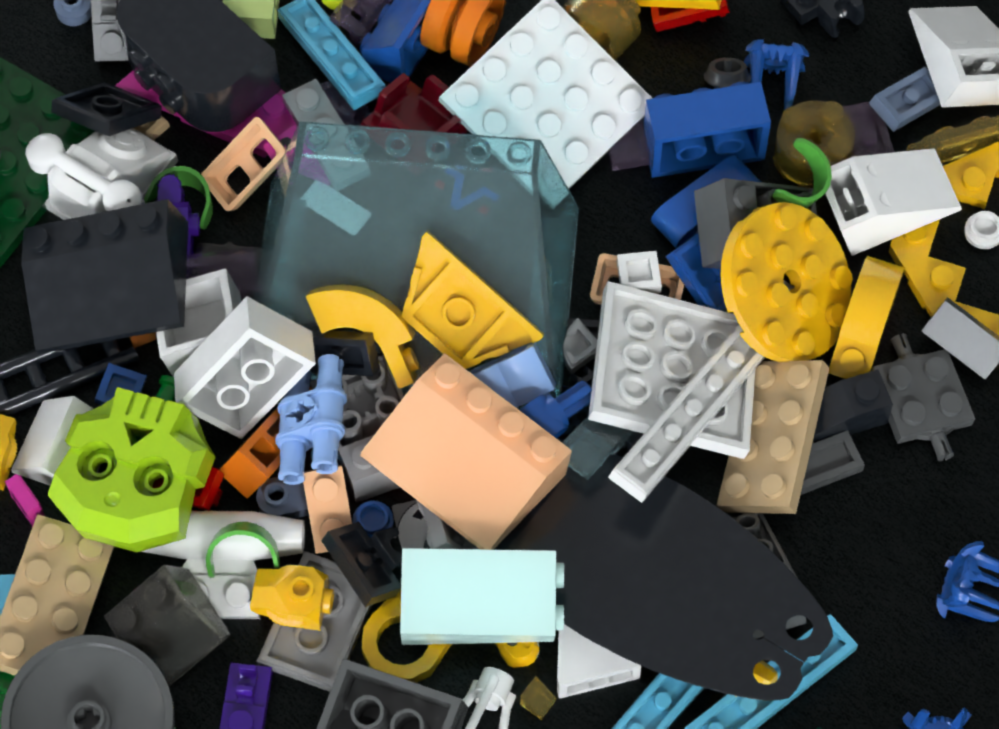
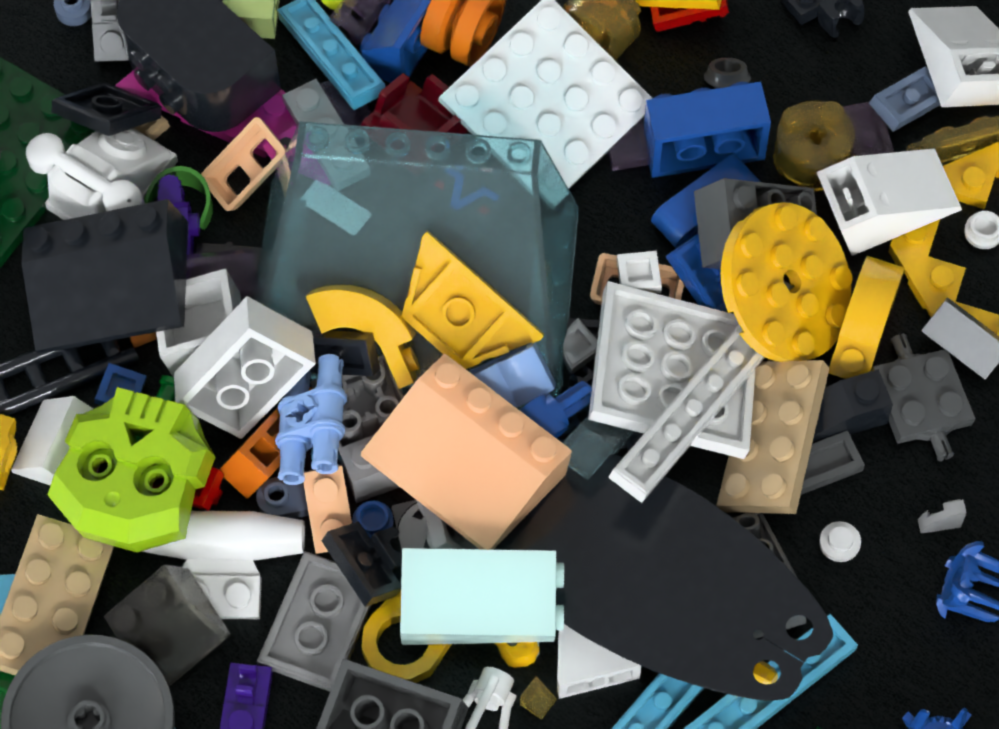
dark pink tile [5,474,45,527] -> none
bright green helmet [206,522,280,578] -> none
yellow hand [250,565,334,631] -> none
blue piece [744,39,809,112] -> none
bright green helmet [773,138,832,208] -> none
none -> white plate [819,521,861,562]
none -> light grey tile [918,499,967,534]

